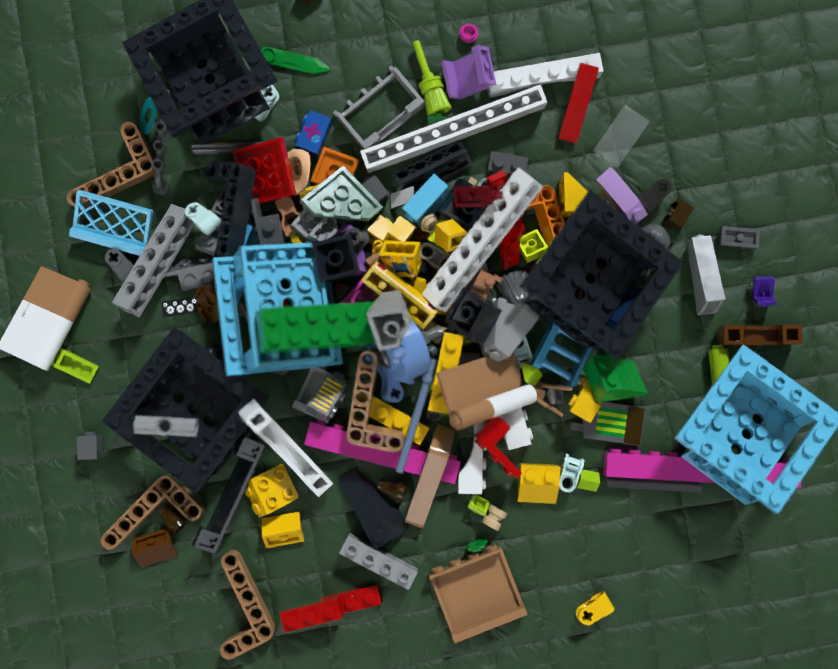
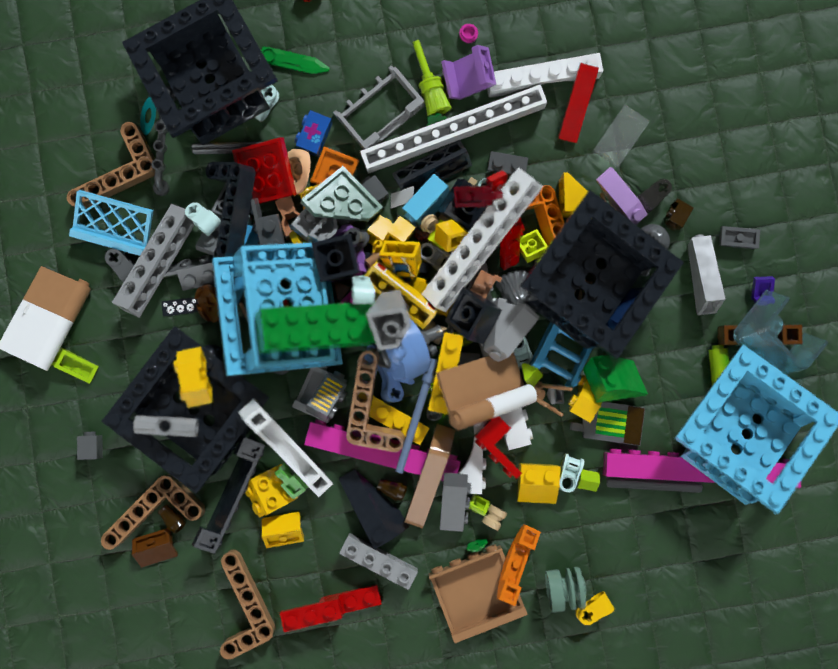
none -> yellow brick [174,347,212,408]
none -> bright green plate [275,463,308,499]
none -> light aqua piece [352,276,375,304]
none -> brick [440,473,471,532]
none -> orange slope [497,524,541,606]
none -> sand green wheel [545,567,587,613]
none -> clear light blue windscreen [733,290,828,375]

